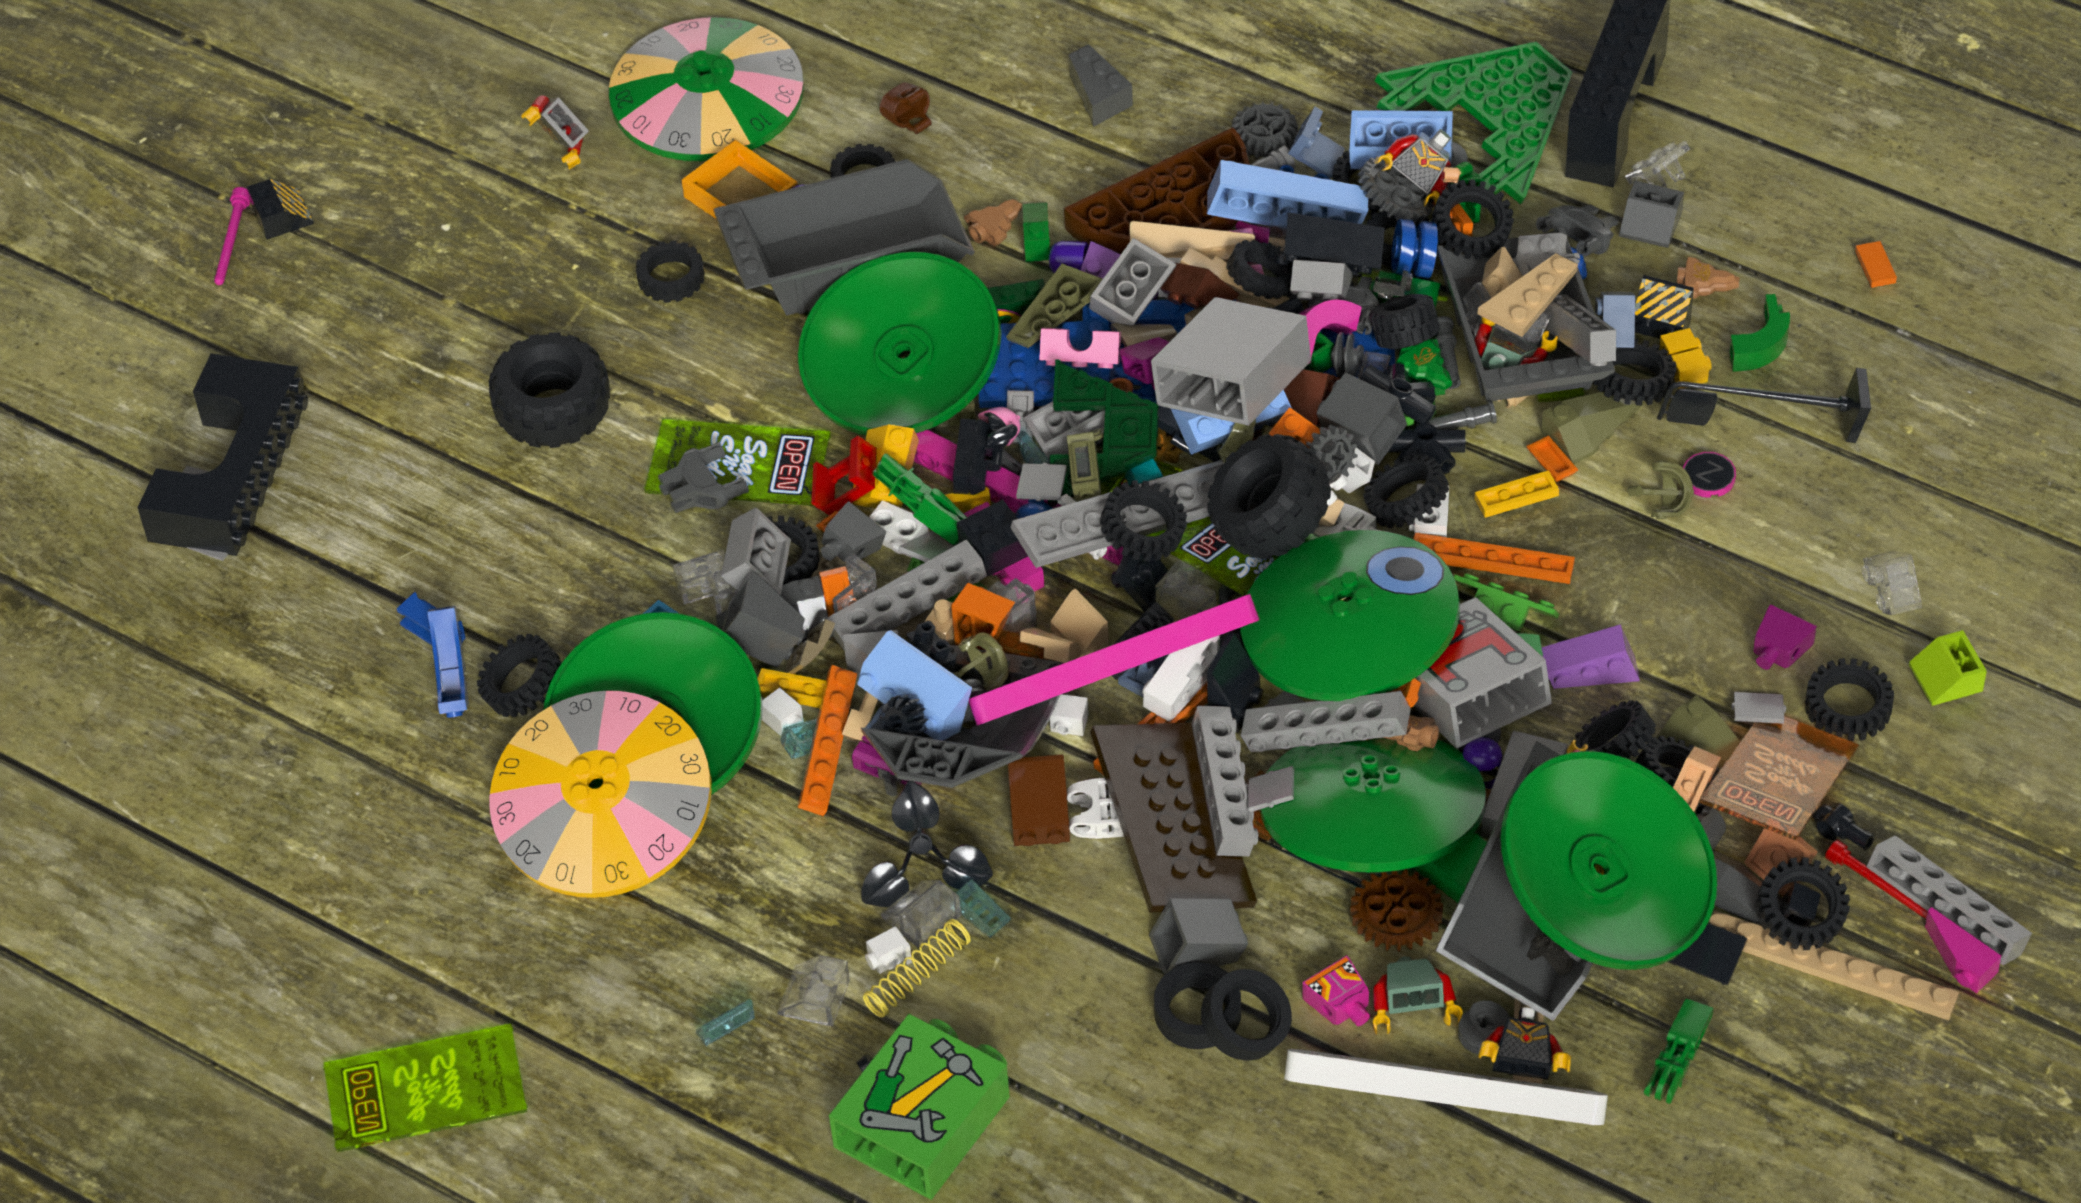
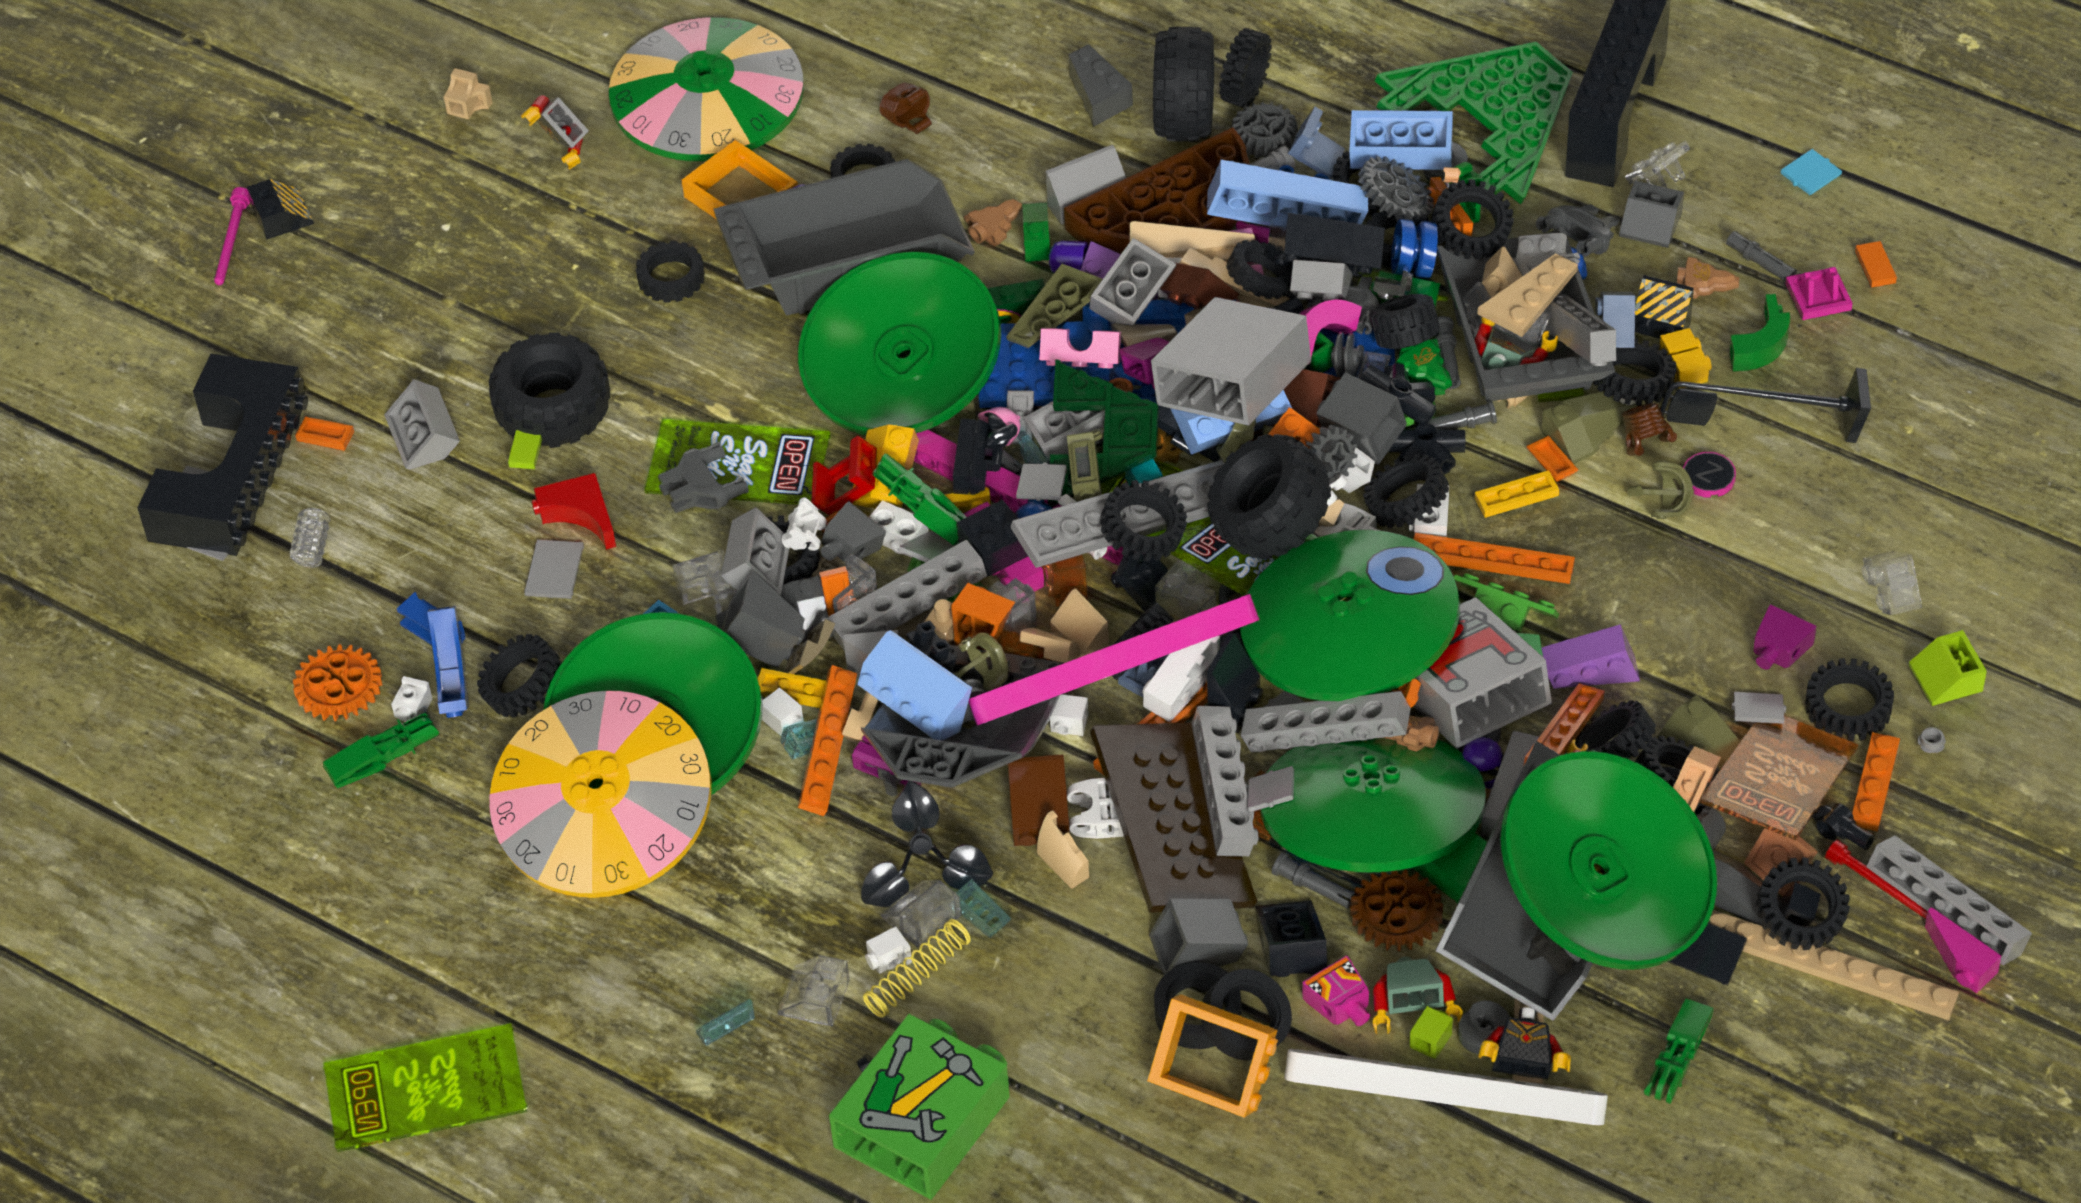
black gear [880,694,929,736] -> none
torso [1374,129,1452,210] -> none
none -> clear piece [290,508,331,568]
none -> orange gear [293,644,383,721]
none -> orange tile [295,416,354,451]
none -> green arm [323,712,439,789]
none -> light grey slope [384,380,460,470]
none -> white brick [391,676,432,722]
none -> tan brick [443,68,493,119]
none -> lime tile [508,430,542,469]
none -> light grey piece [524,540,584,599]
none -> red arch [531,473,616,550]
none -> white piece [782,498,827,551]
none -> tan slope [1037,810,1089,889]
none -> clear orange slope [1042,554,1088,607]
none -> light grey slope [1046,144,1126,225]
none -> light orange window [1148,994,1278,1117]
none -> black tyre [1153,27,1214,142]
none -> black tyre [1219,28,1272,108]
none -> black slope [1255,900,1327,977]
none -> dark grey pin [1272,853,1355,909]
none -> lime brick [1410,1006,1453,1060]
none -> orange plate [1524,683,1605,764]
none -> reddish brown piece [1621,403,1677,456]
none -> dark grey pin [1726,231,1797,283]
none -> medium azure piece [1781,149,1842,195]
none -> dark pink plate [1785,267,1853,320]
none -> orange plate [1852,732,1900,832]
none -> light grey plate [1918,727,1946,753]

